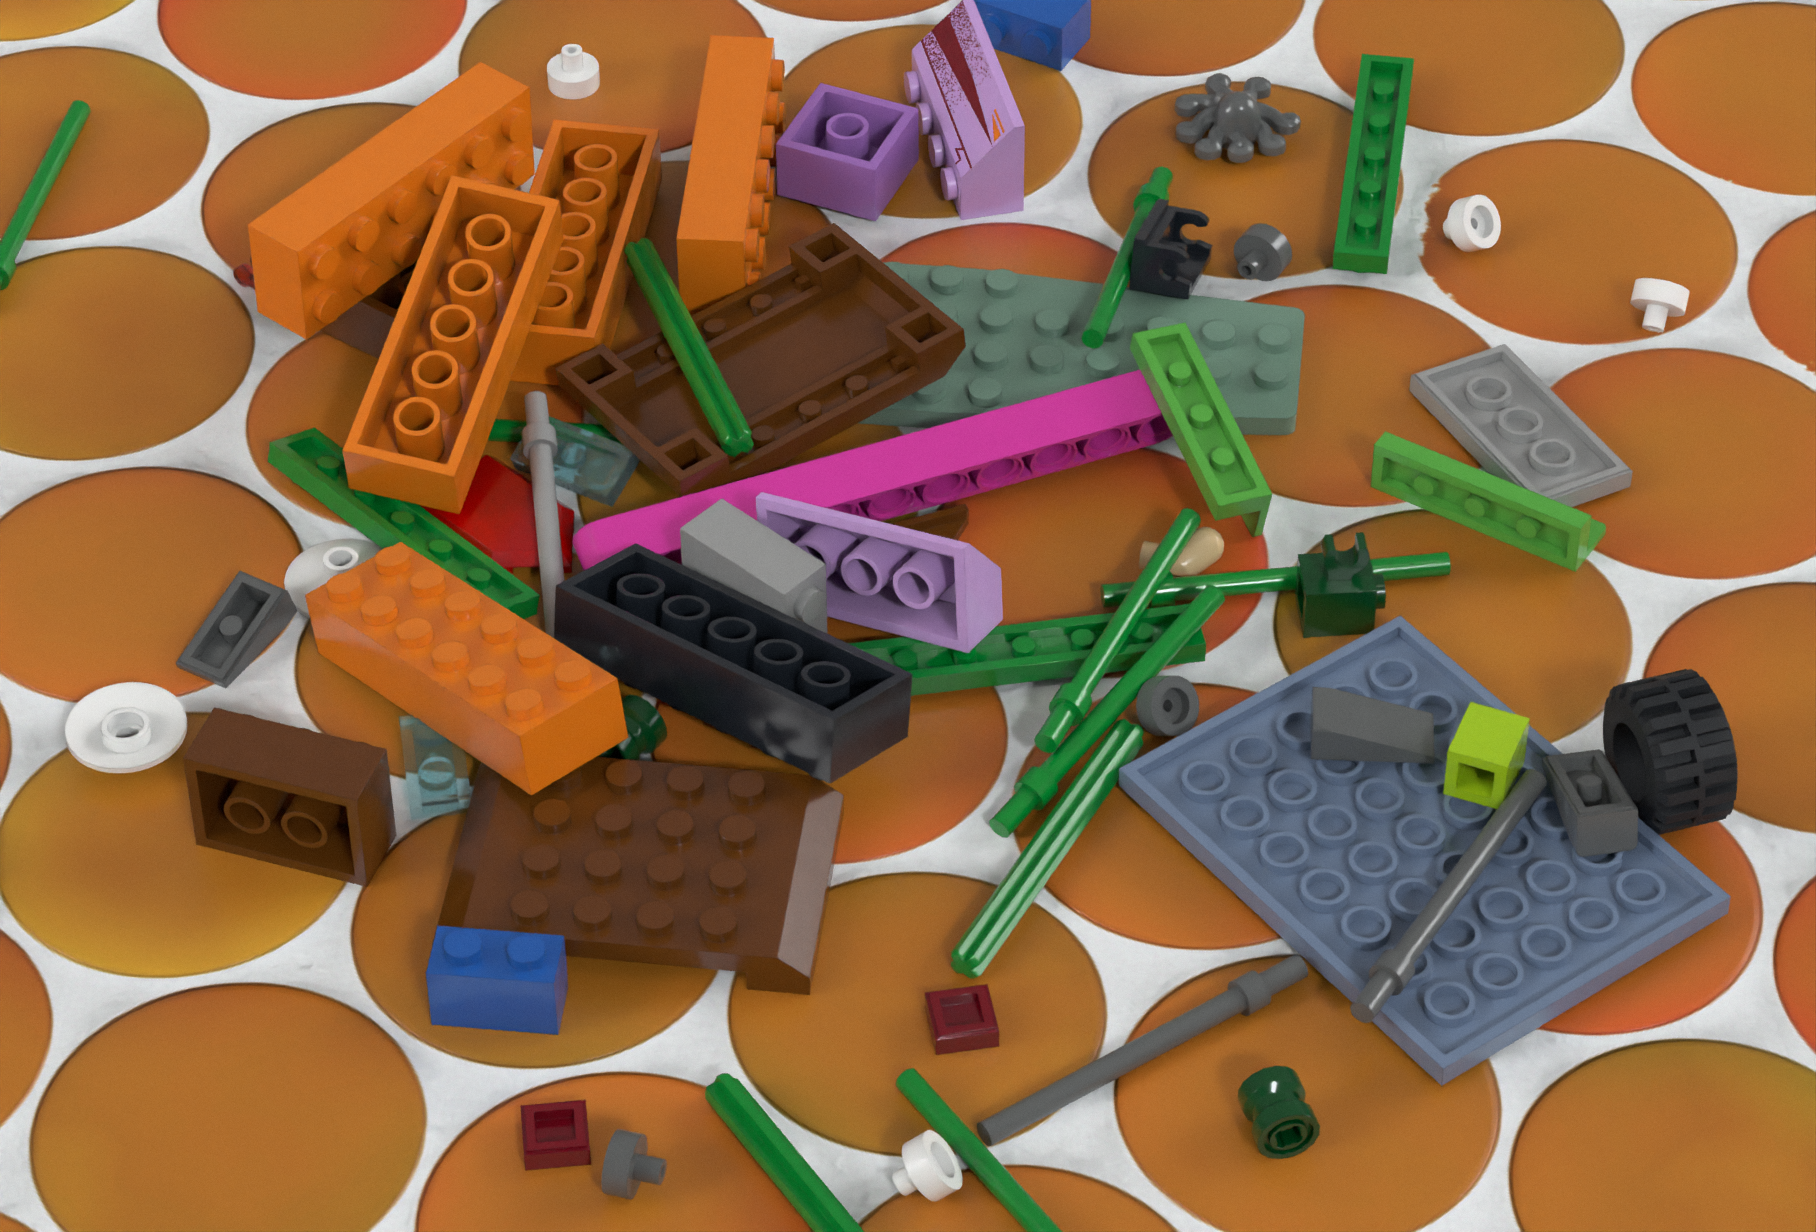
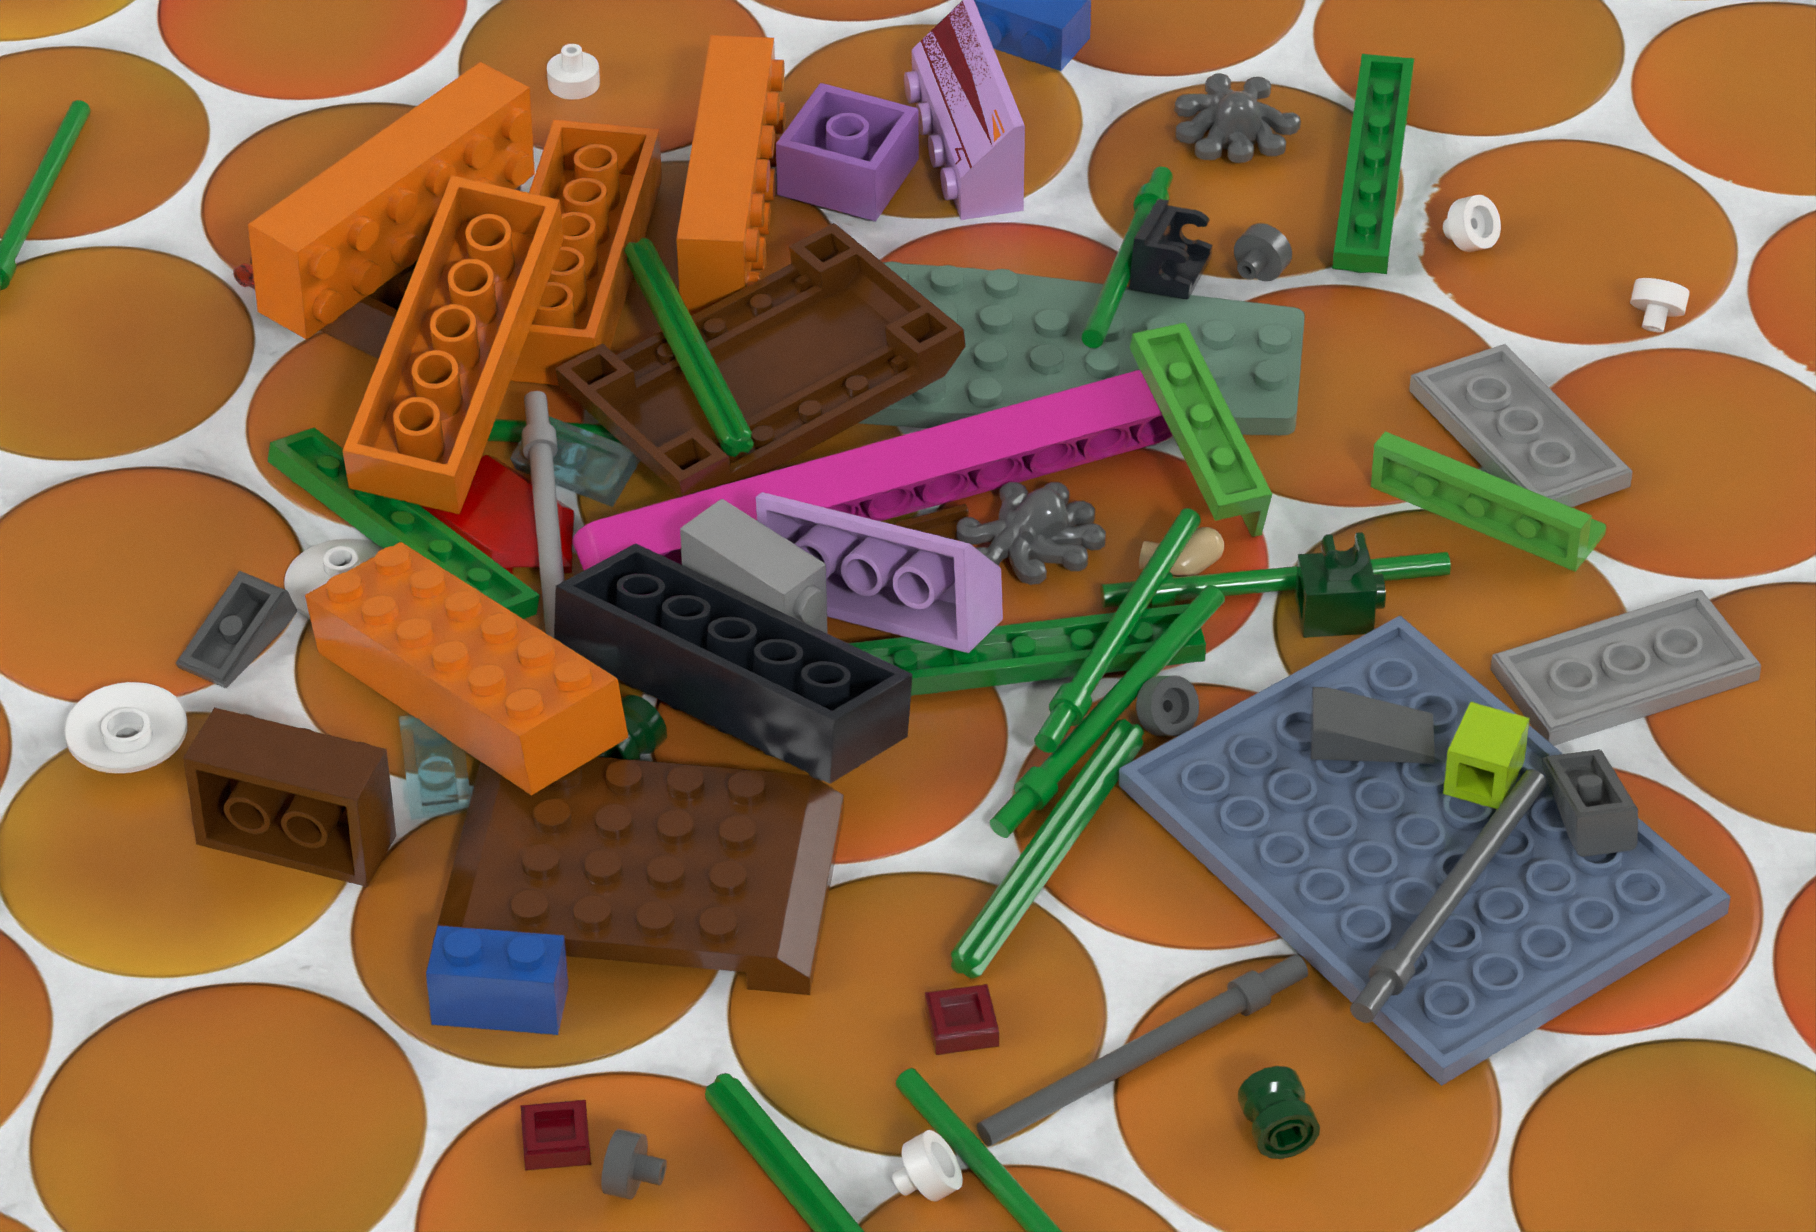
black tyre [1603,669,1738,835] -> none
none -> dark grey animal [956,482,1106,585]
none -> light grey tile [1490,590,1761,746]

